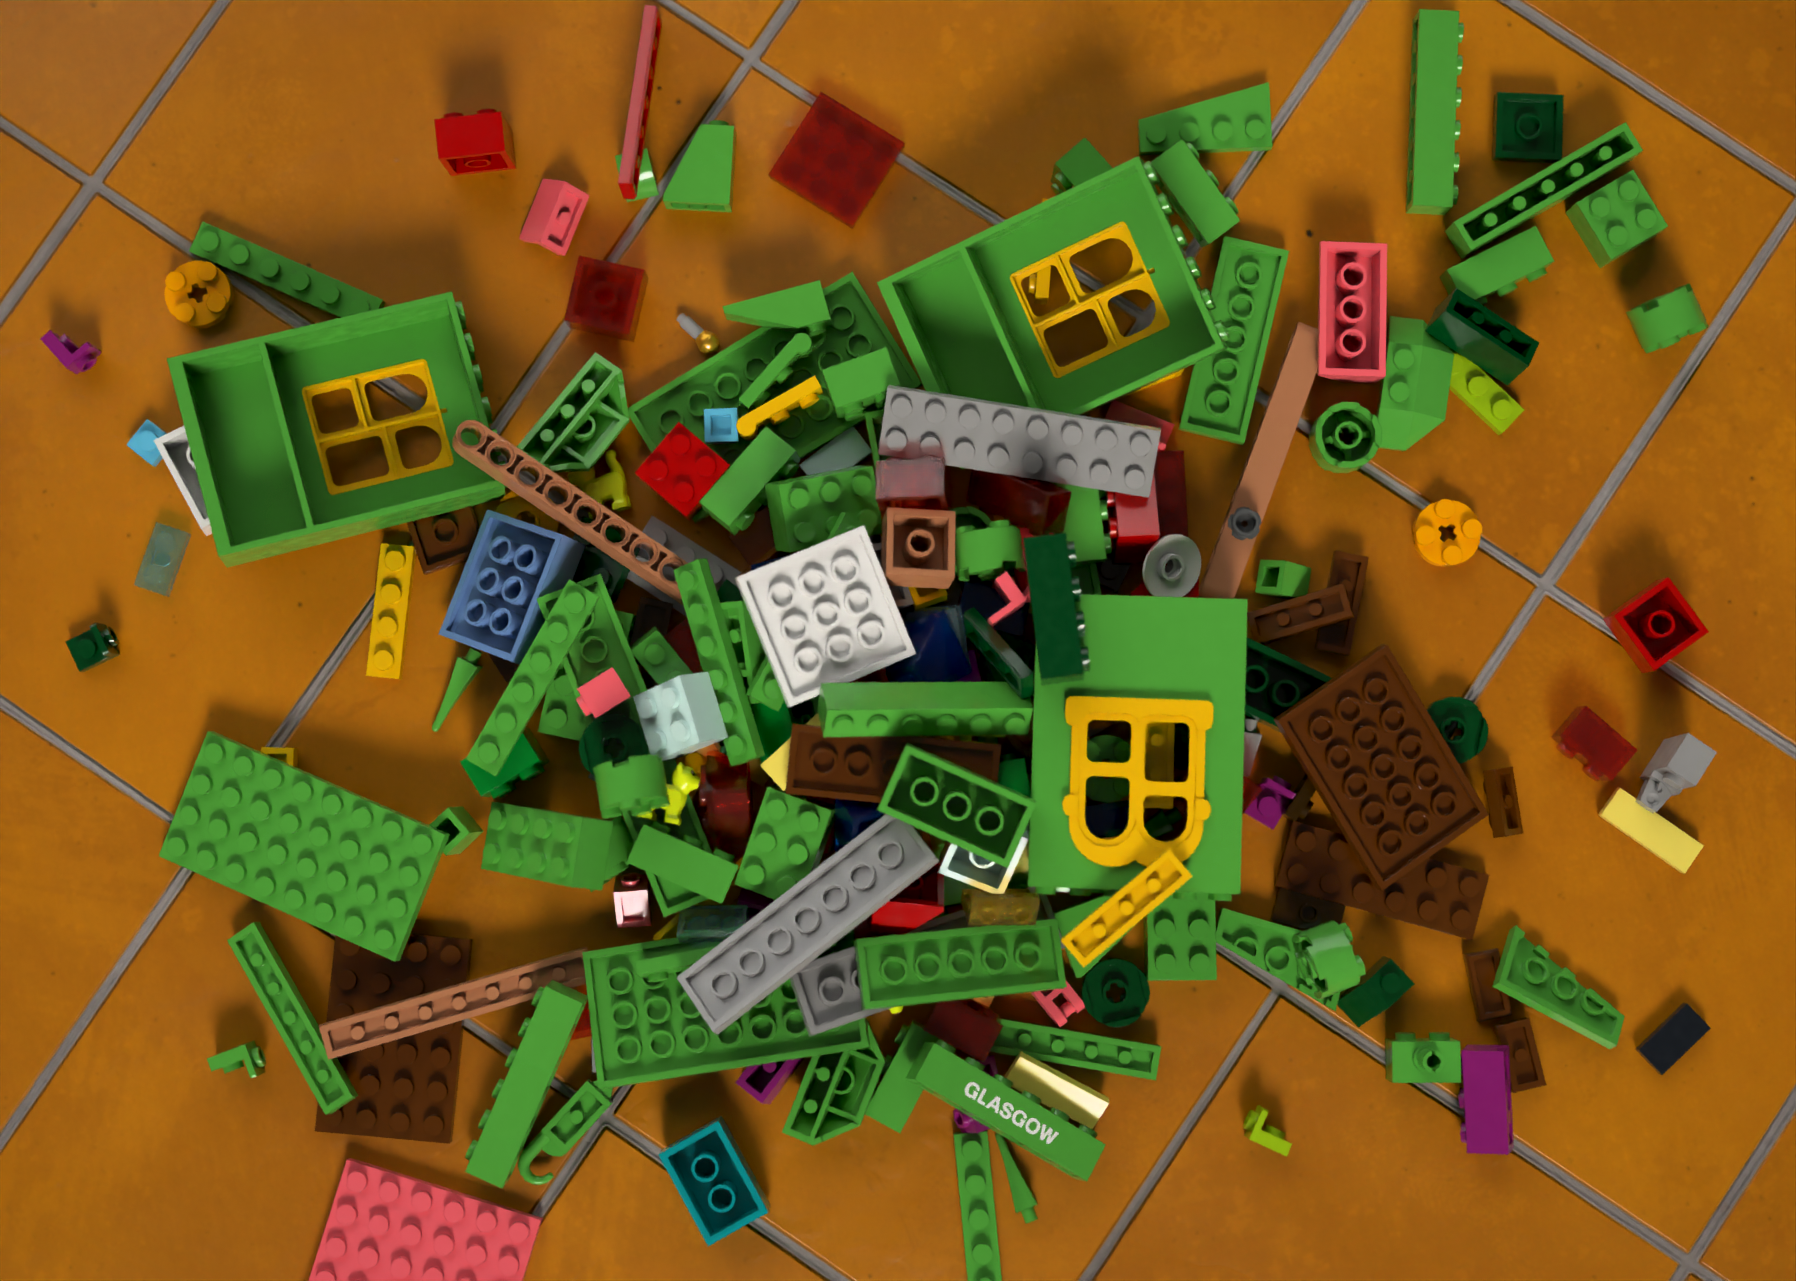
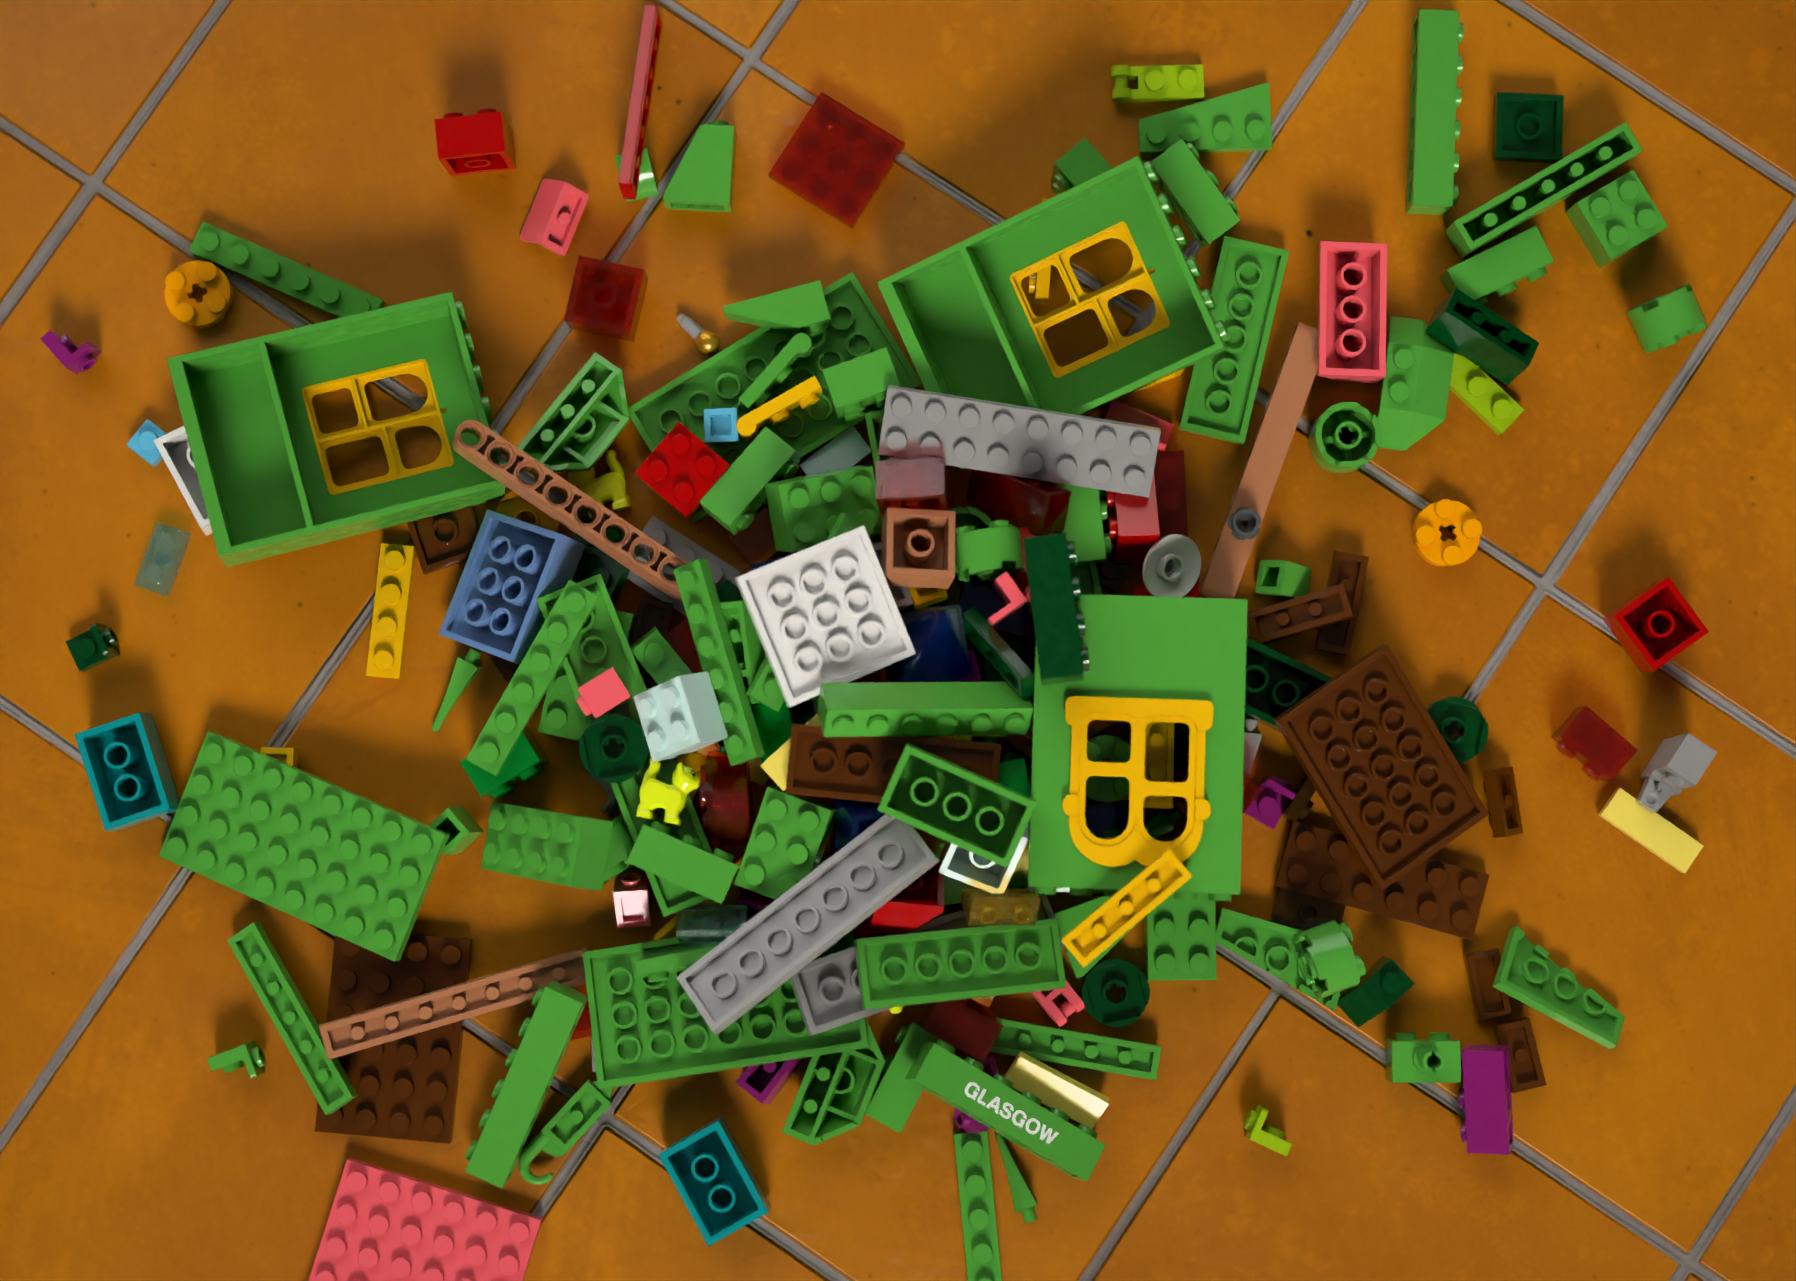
bright green brick [593,755,670,818] -> none
black tile [1636,1002,1711,1075] -> none
none -> teal brick [74,712,180,831]
none -> lime plate [1111,64,1204,103]

